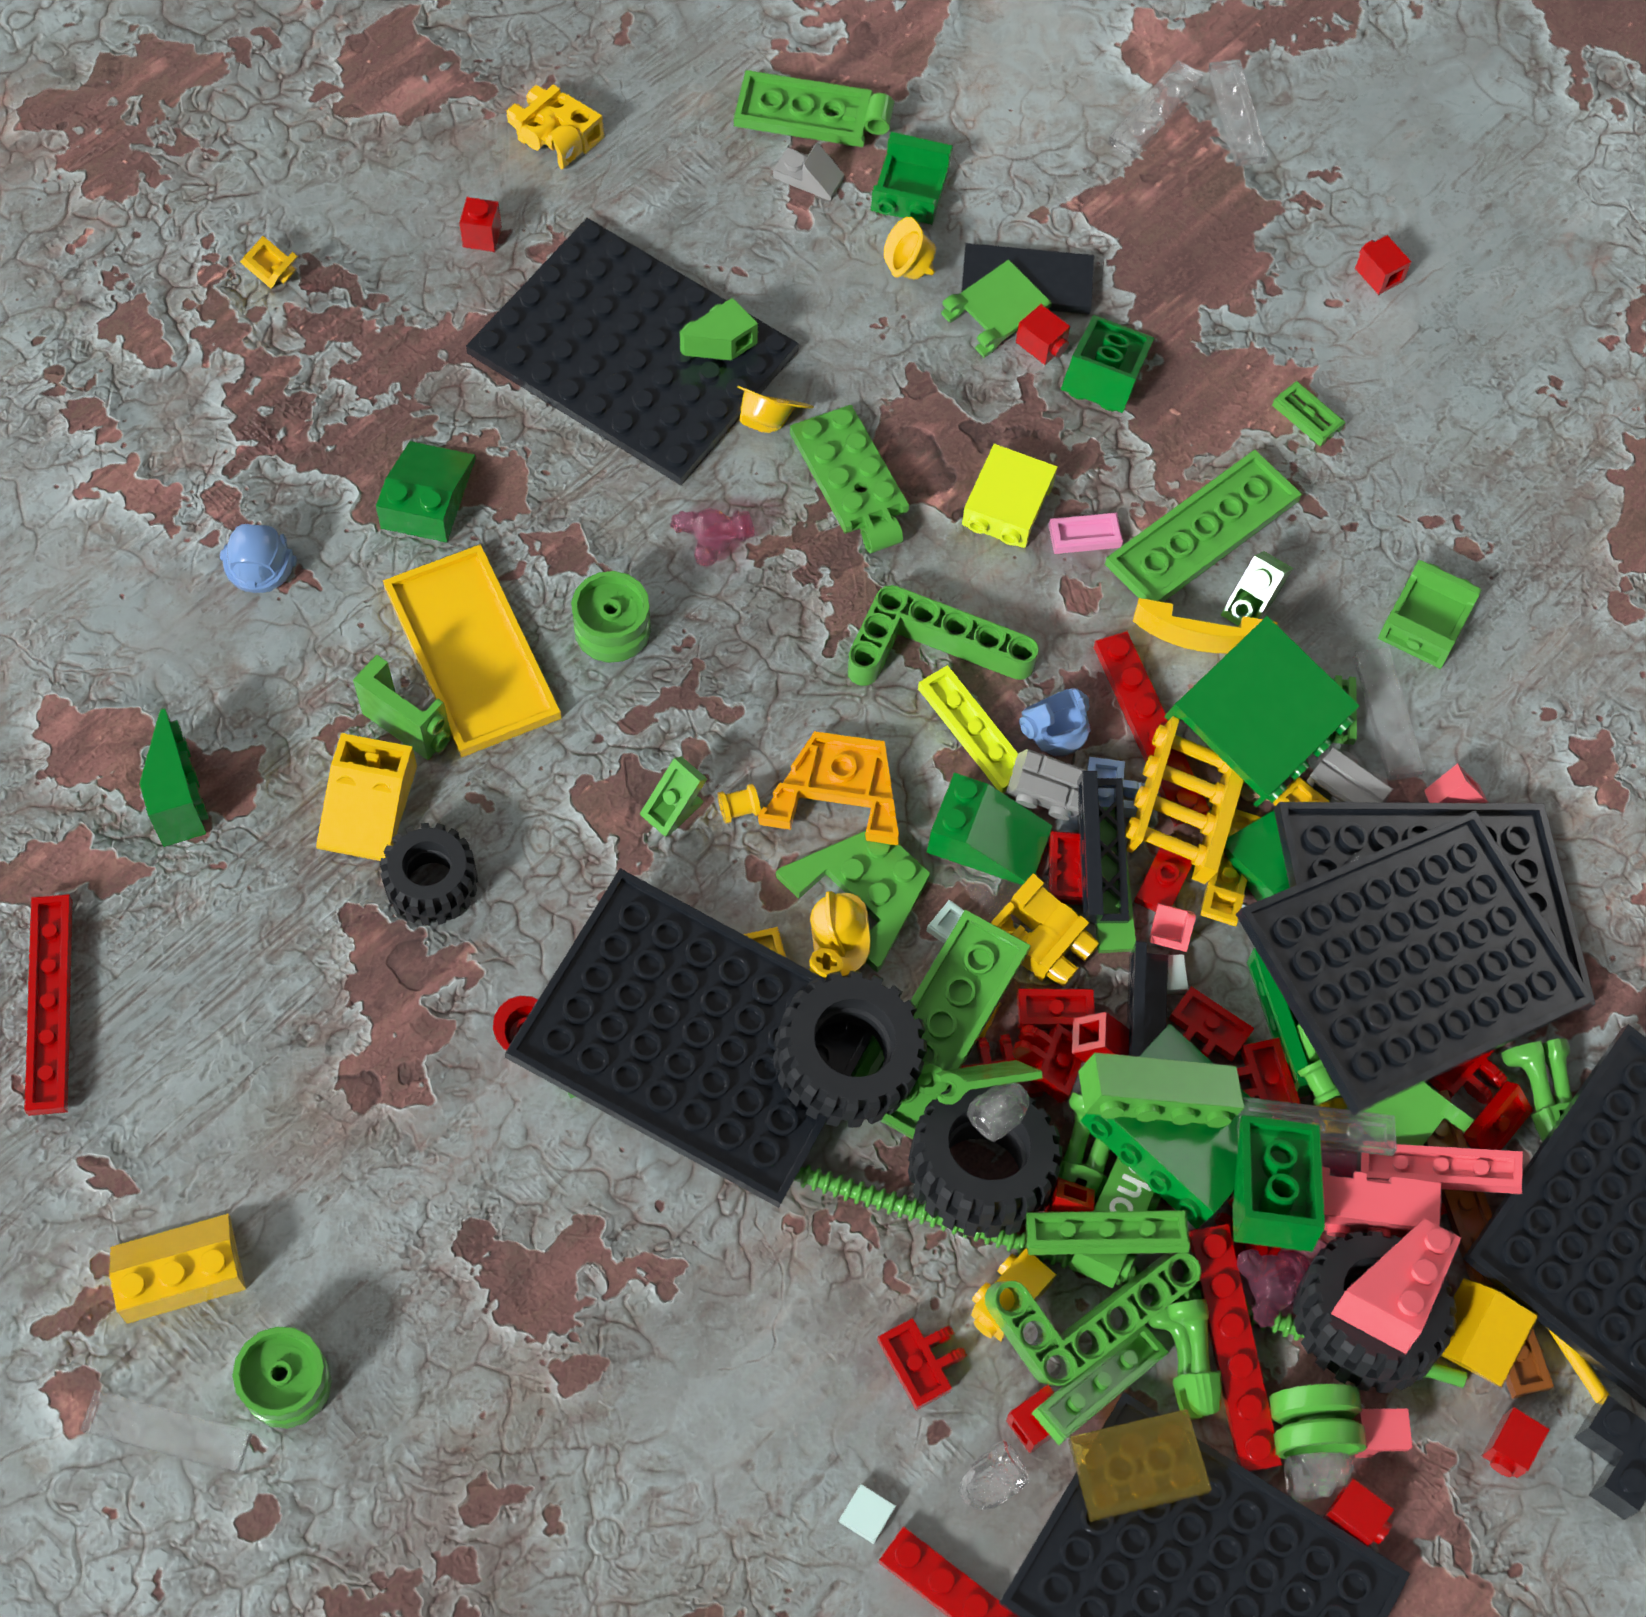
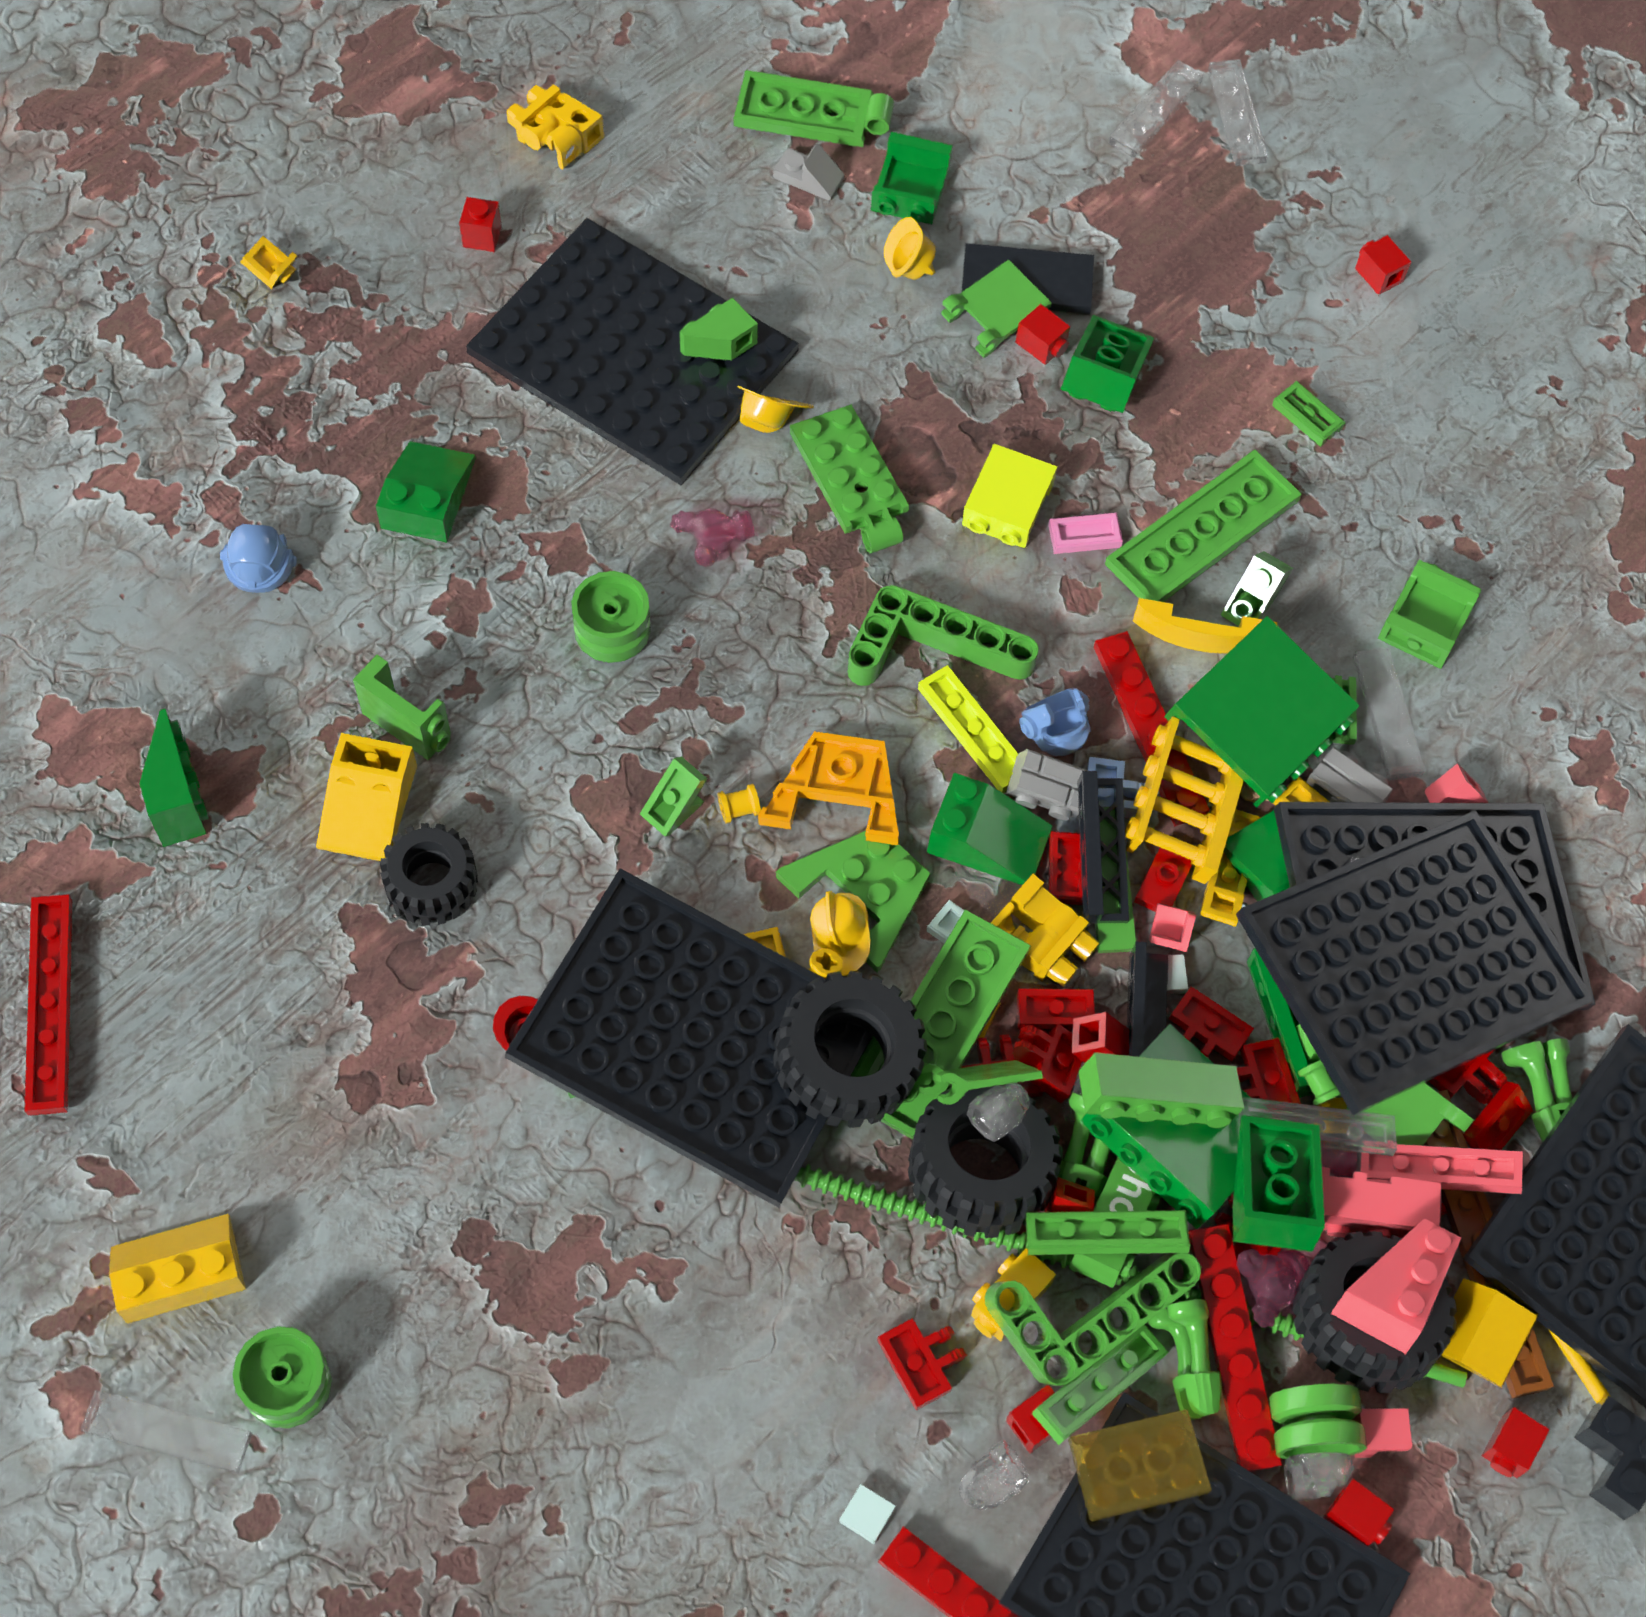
yellow tile [383,544,561,758] -> none

